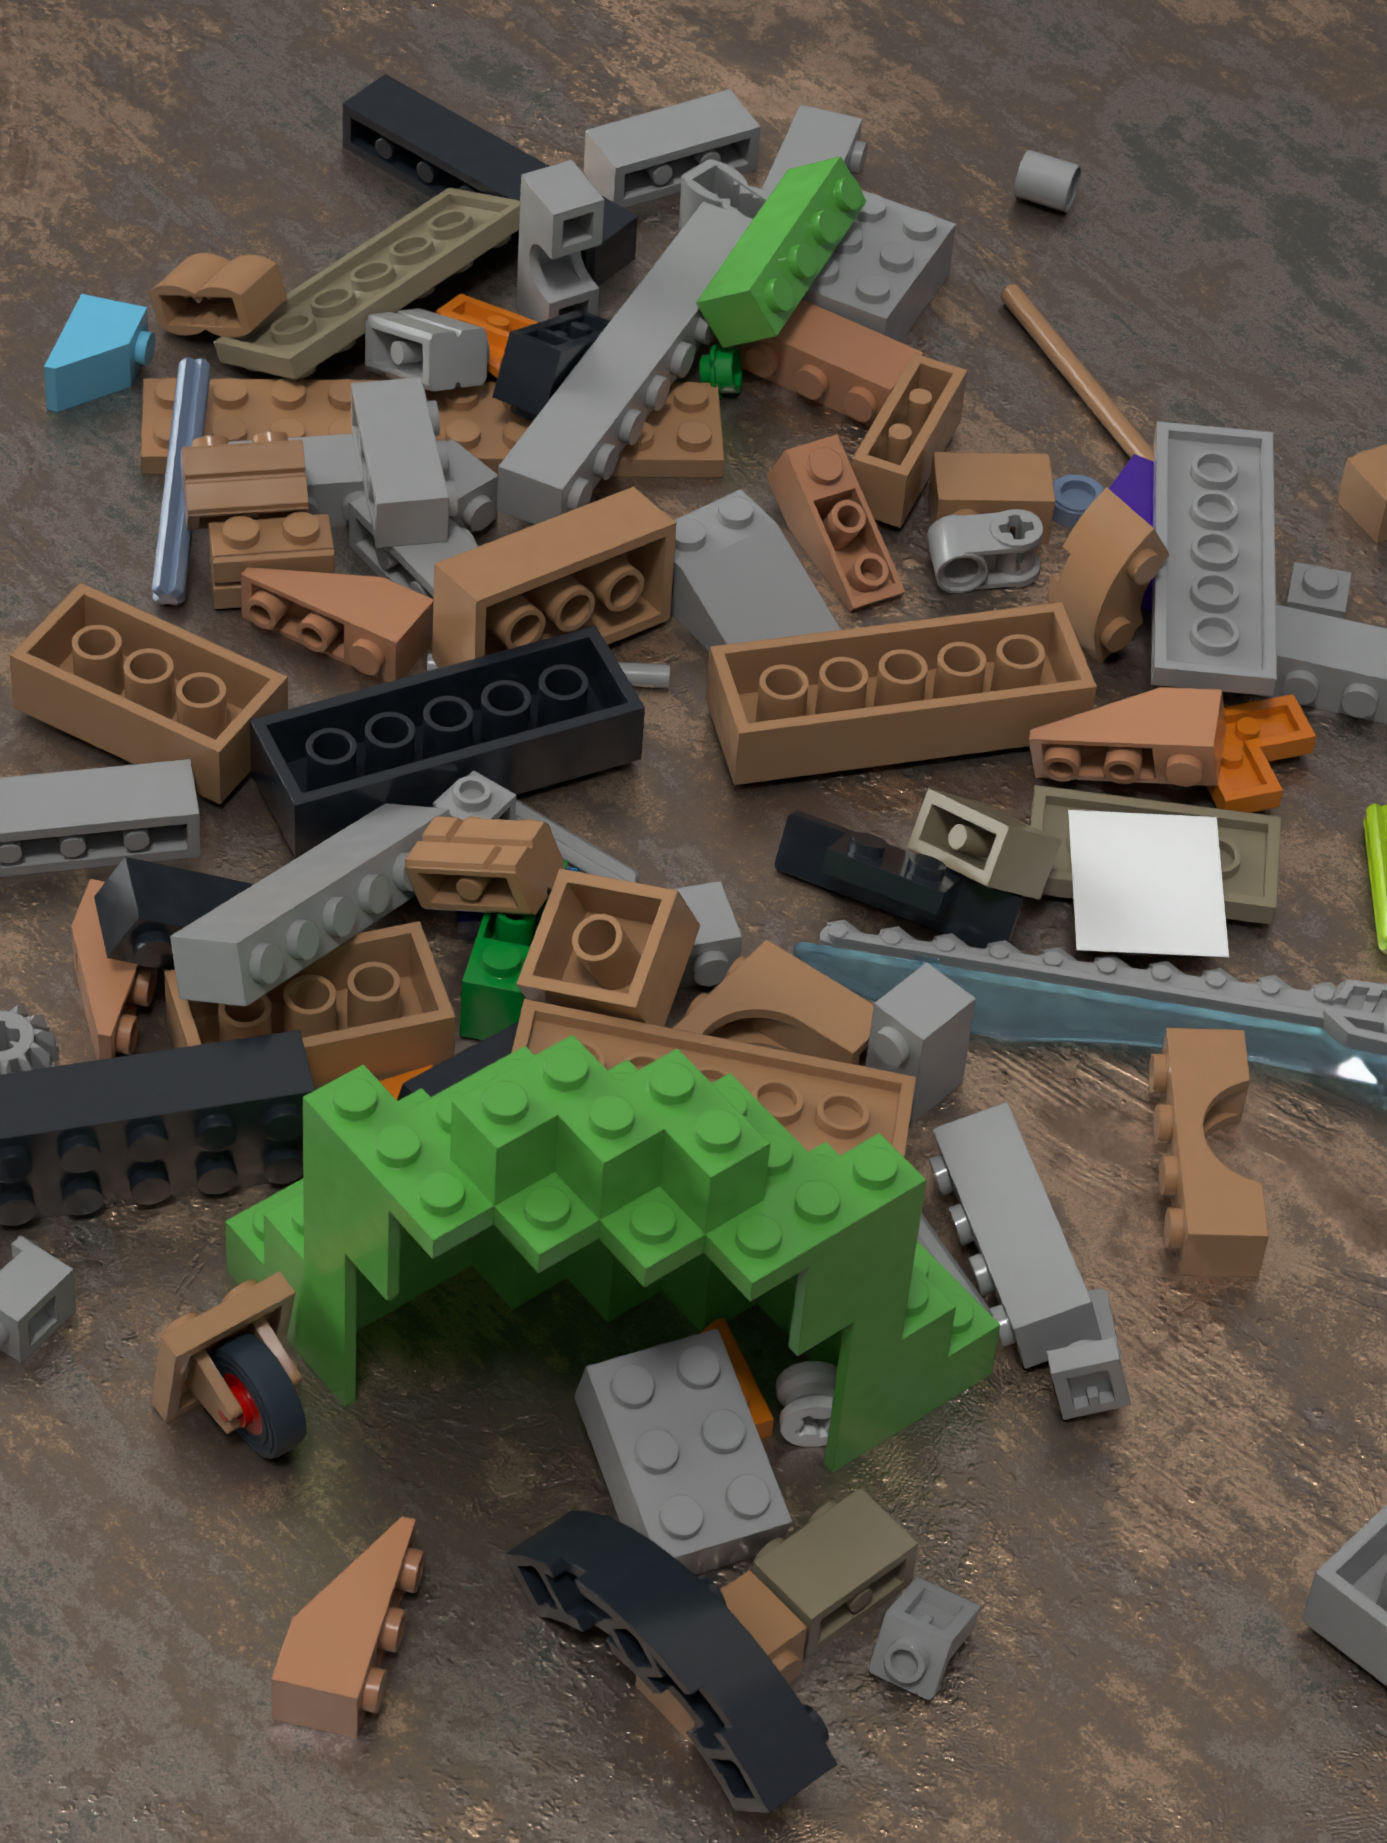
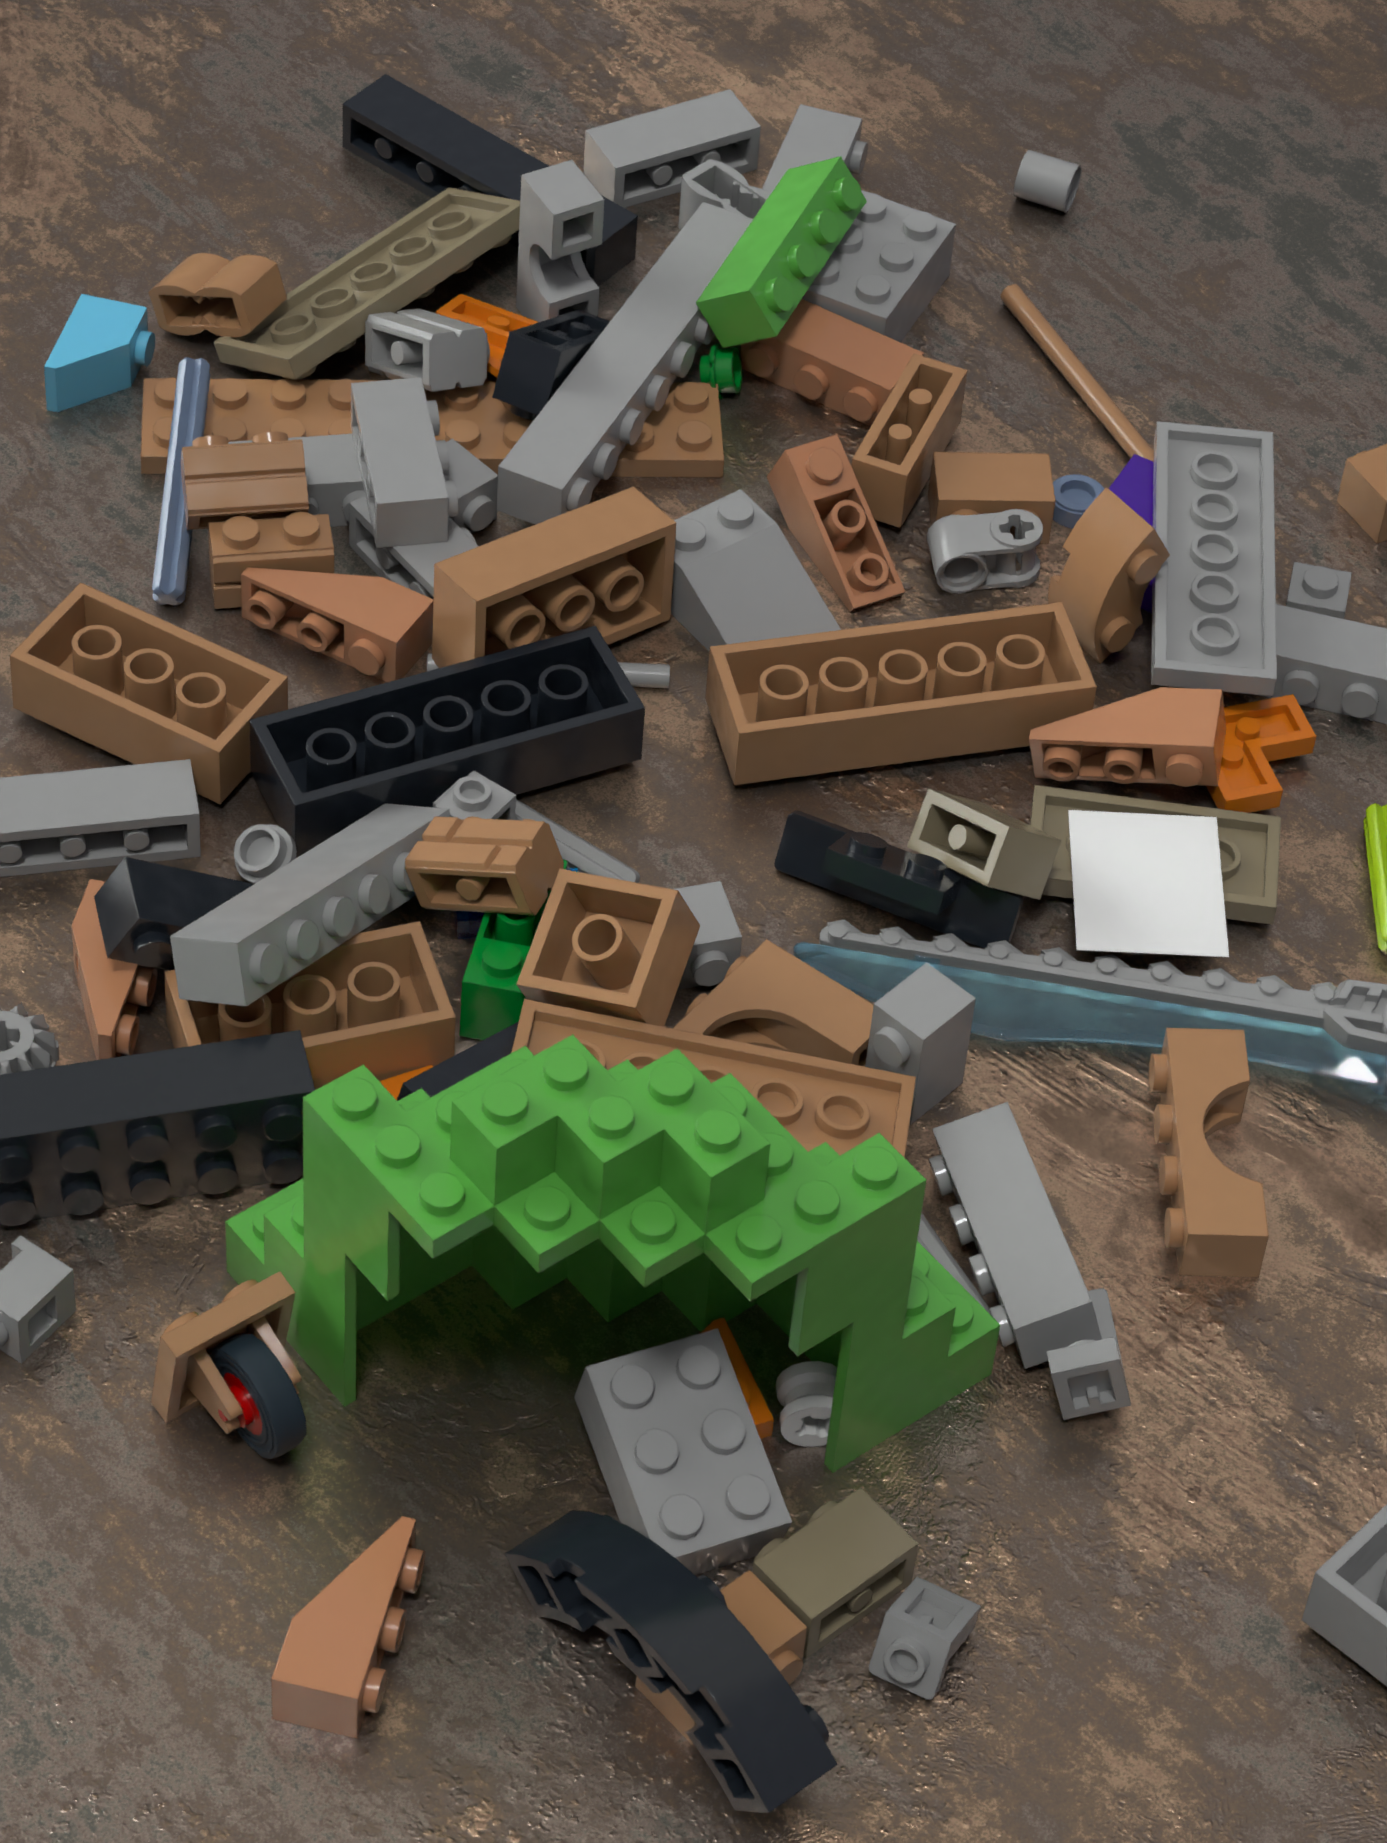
none -> light grey plate [234,824,297,884]

